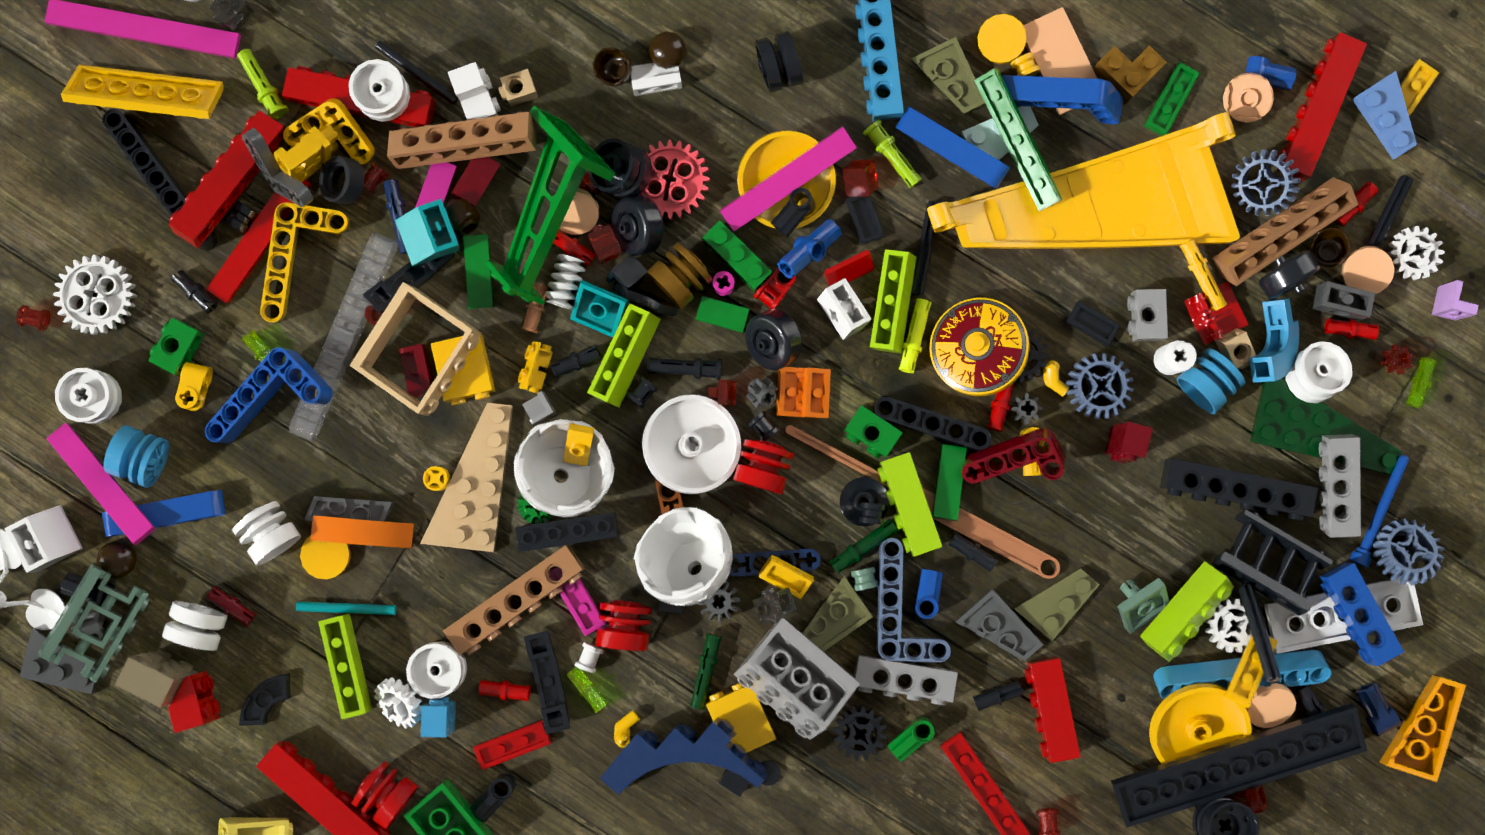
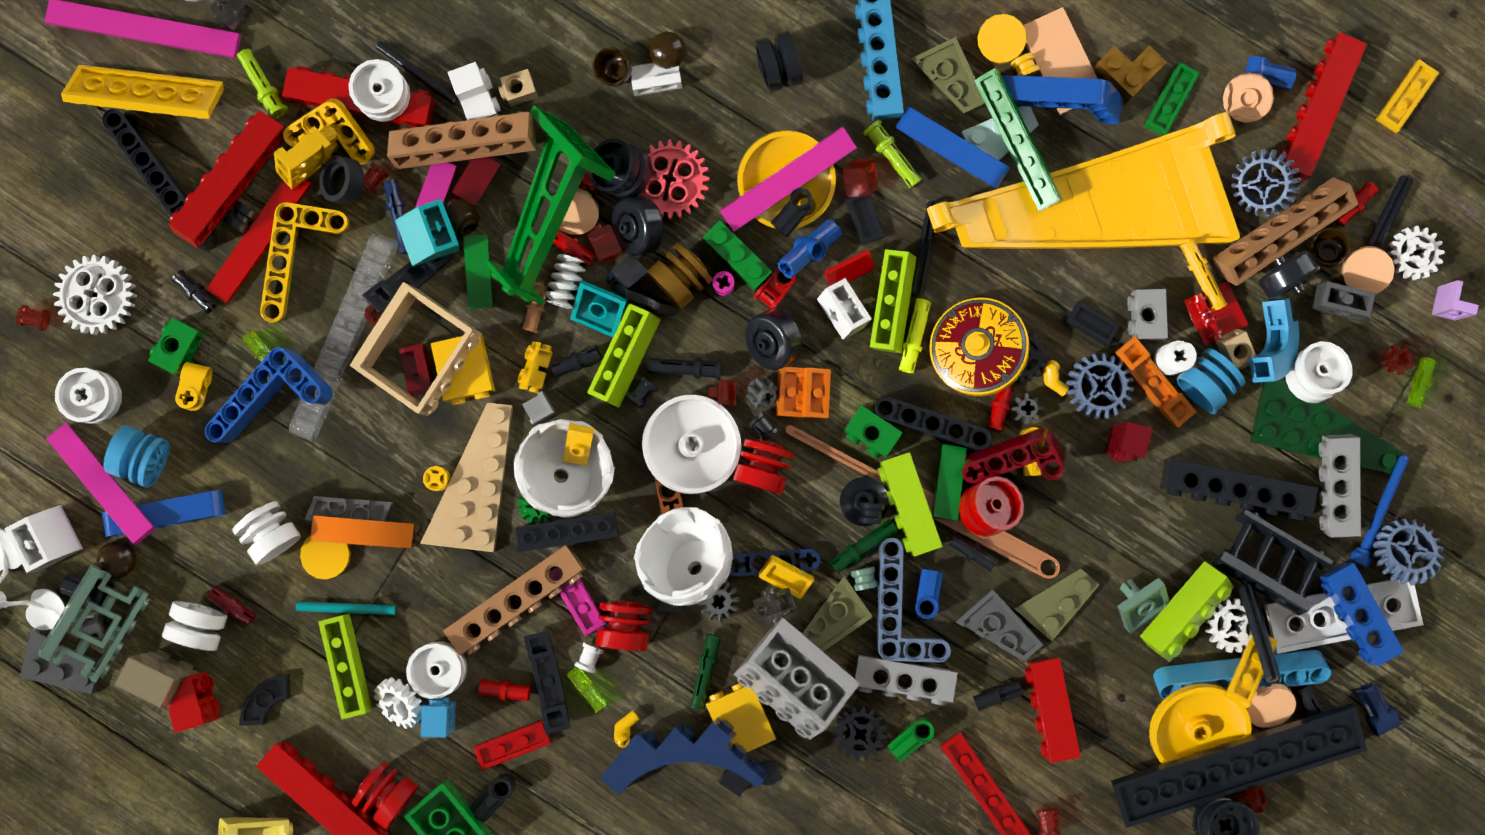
dark grey beam [242,128,314,208] -> none
green tile [696,296,749,333] -> none
red pin [1324,318,1379,340] -> none
medium blue wing [1352,71,1417,160] -> none
light orange wedge [1379,675,1466,782] -> none
none -> red wheel [959,476,1024,537]
none -> orange slope [1115,336,1197,428]

